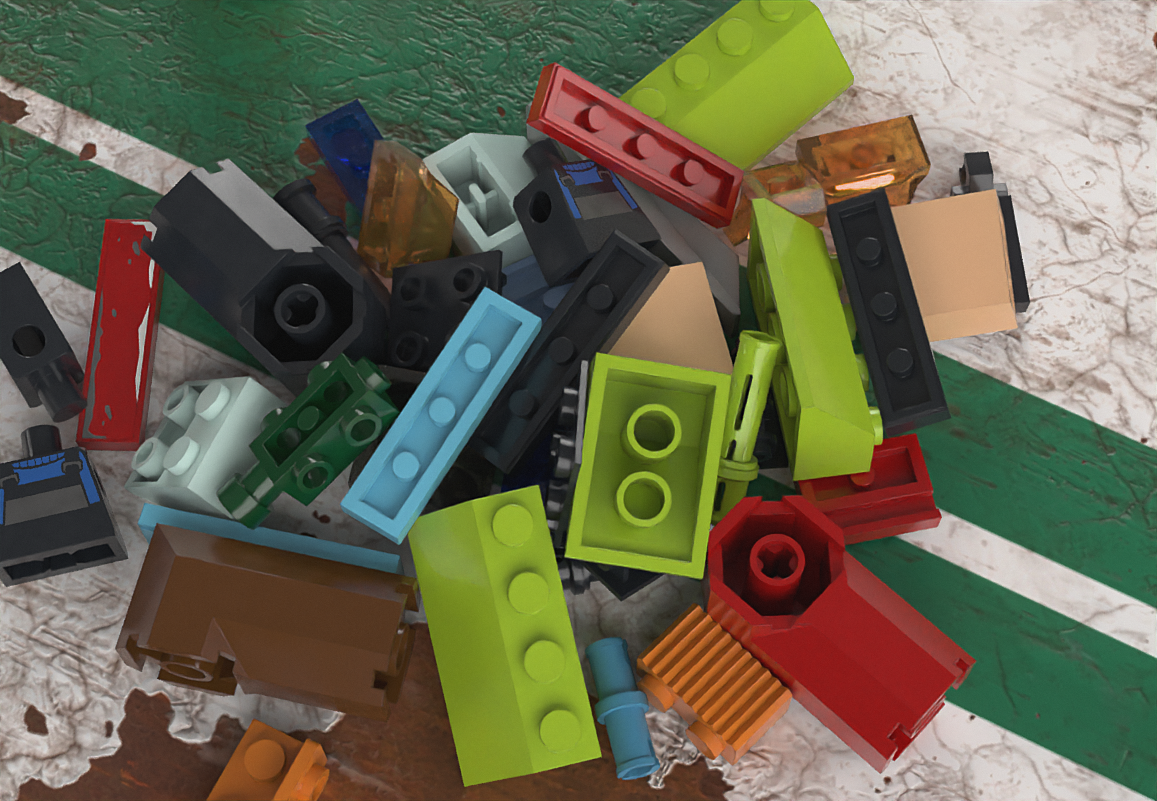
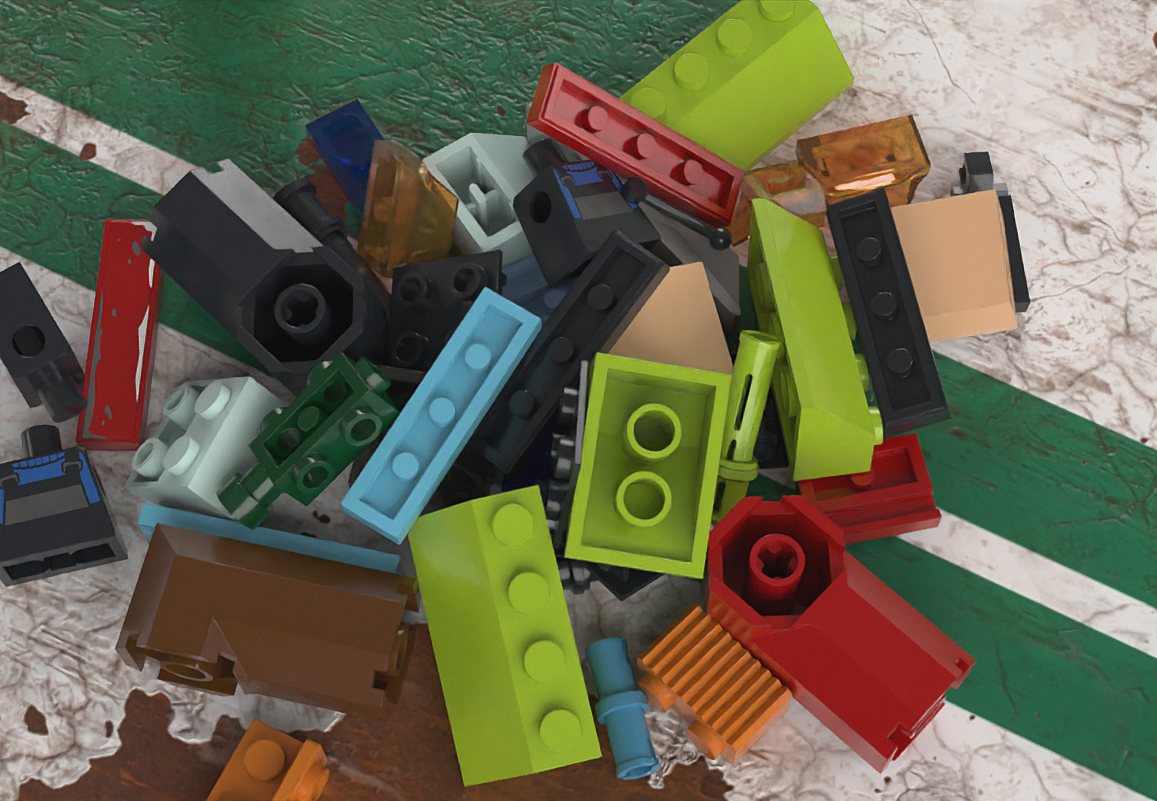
none -> black hinge [621,177,733,251]

